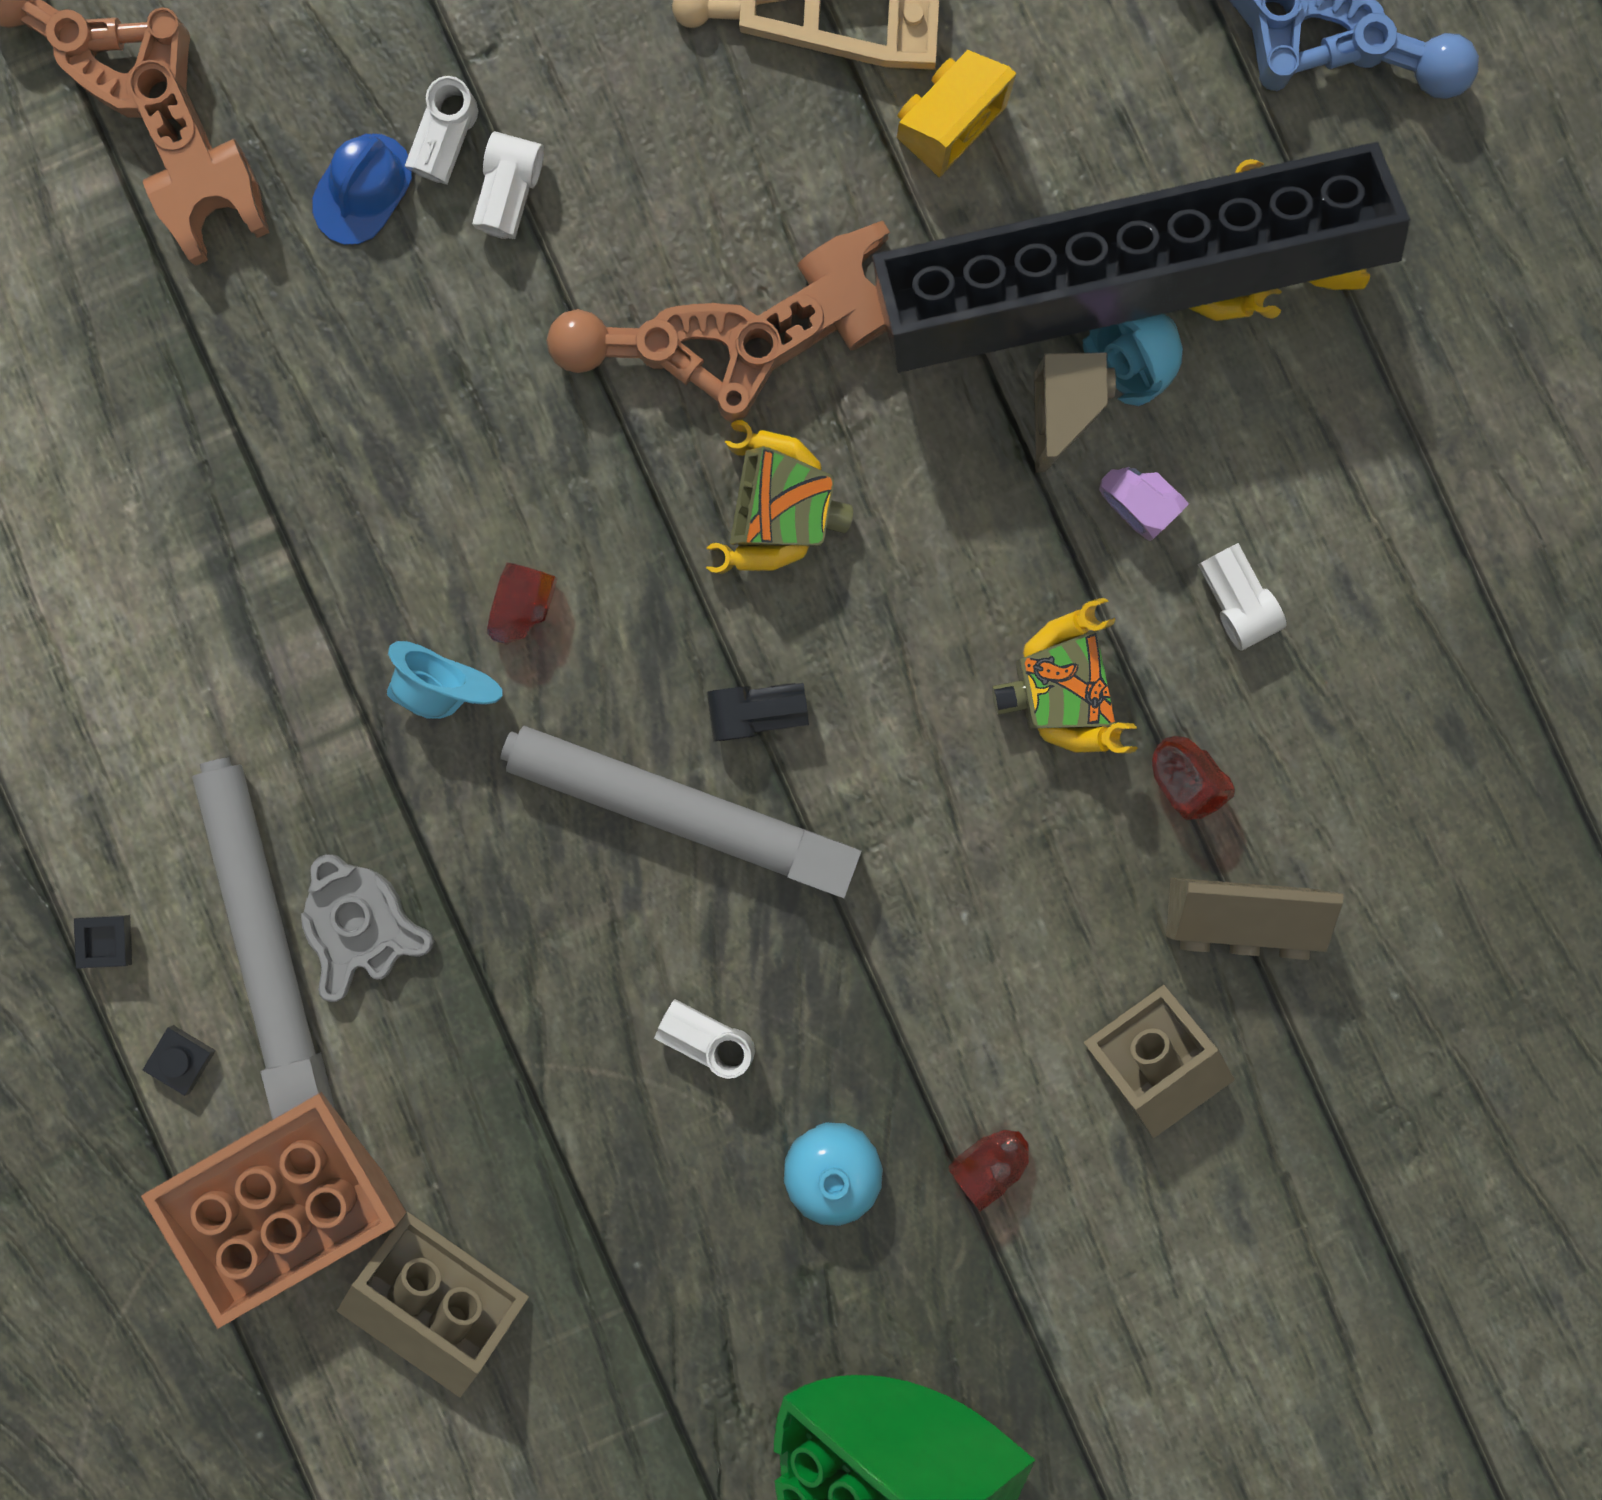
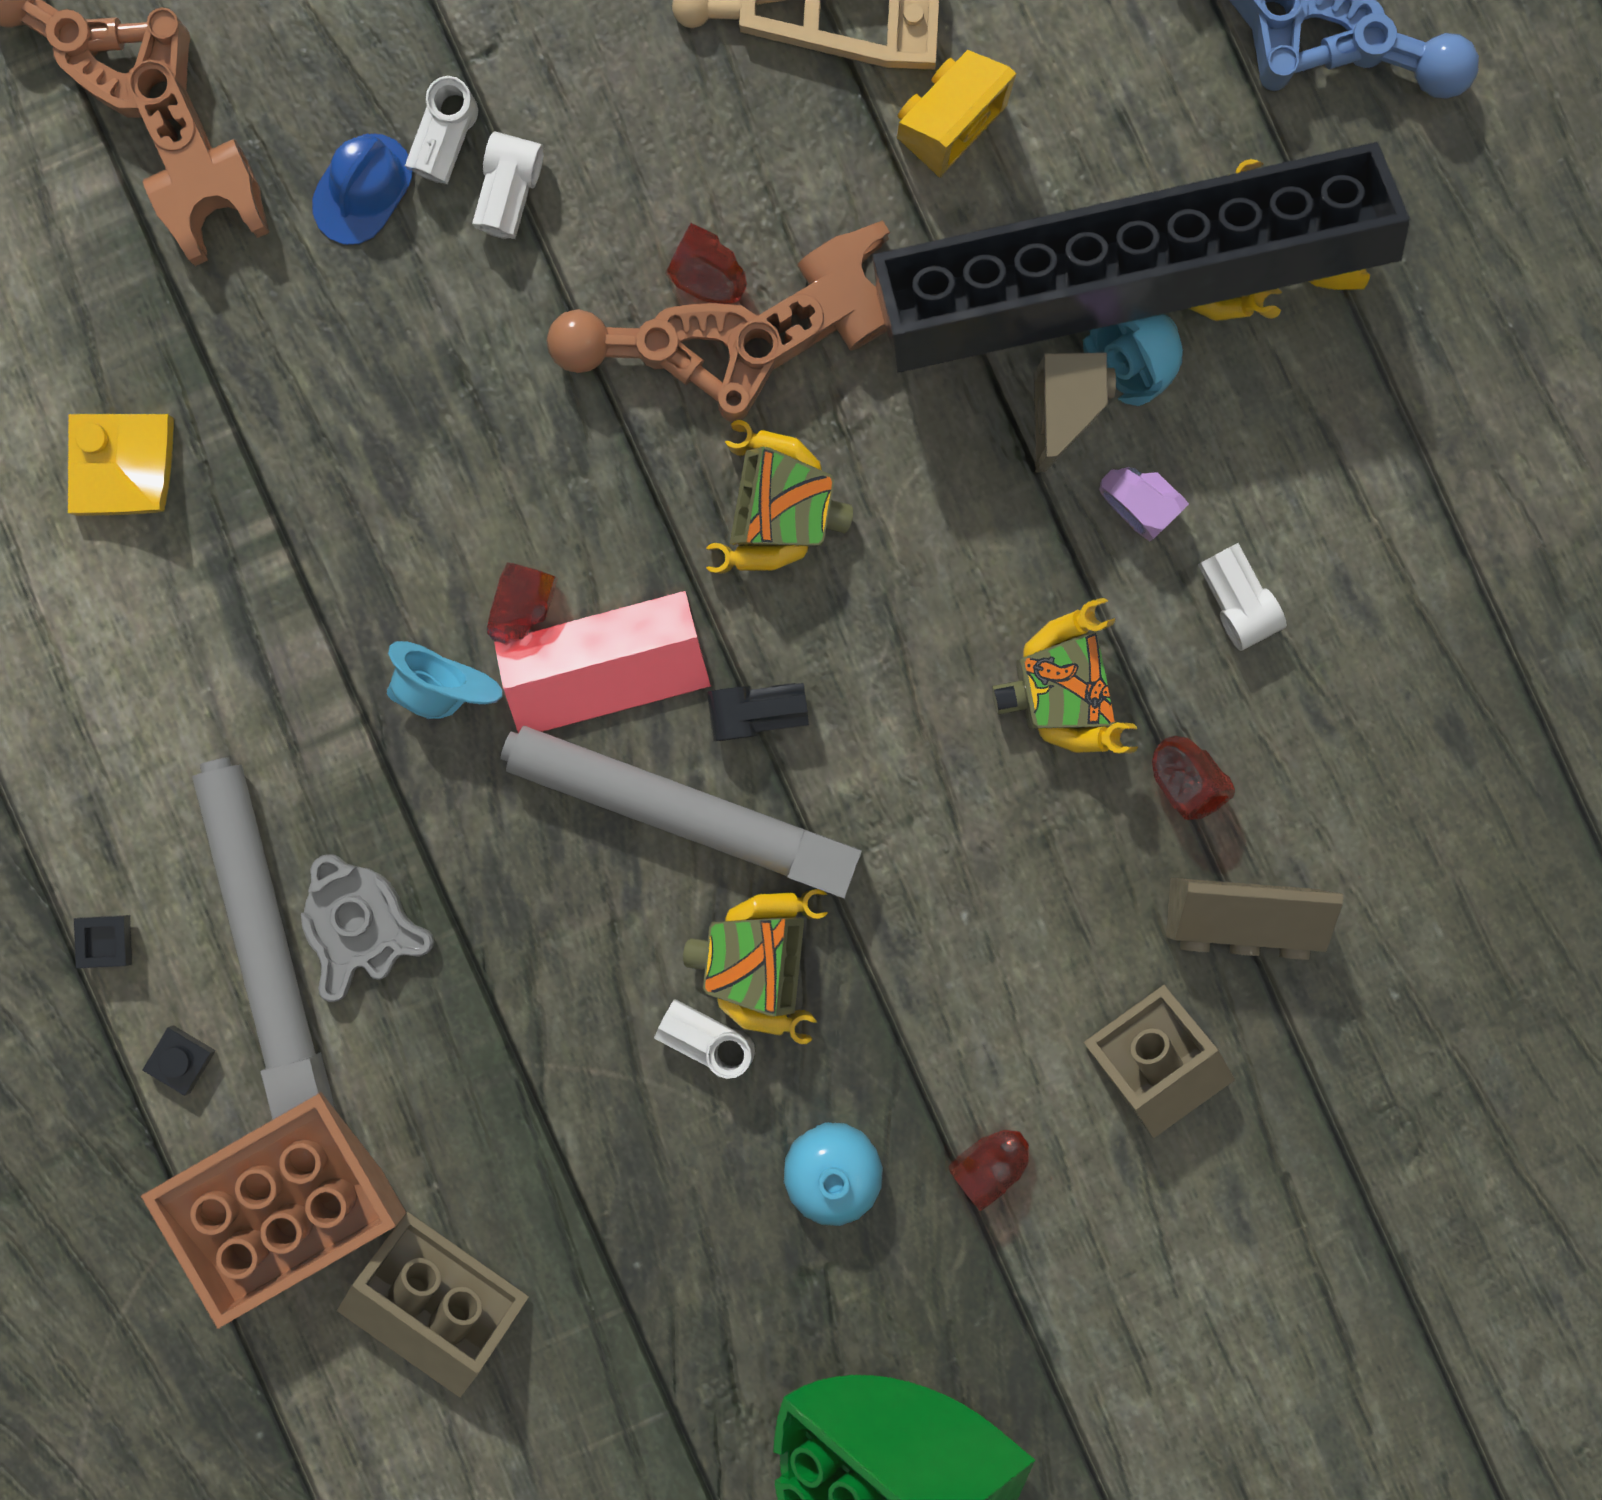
none -> yellow plate [68,414,174,516]
none -> coral slope [494,591,711,733]
none -> clear red rock [665,223,747,304]
none -> torso [683,889,828,1044]

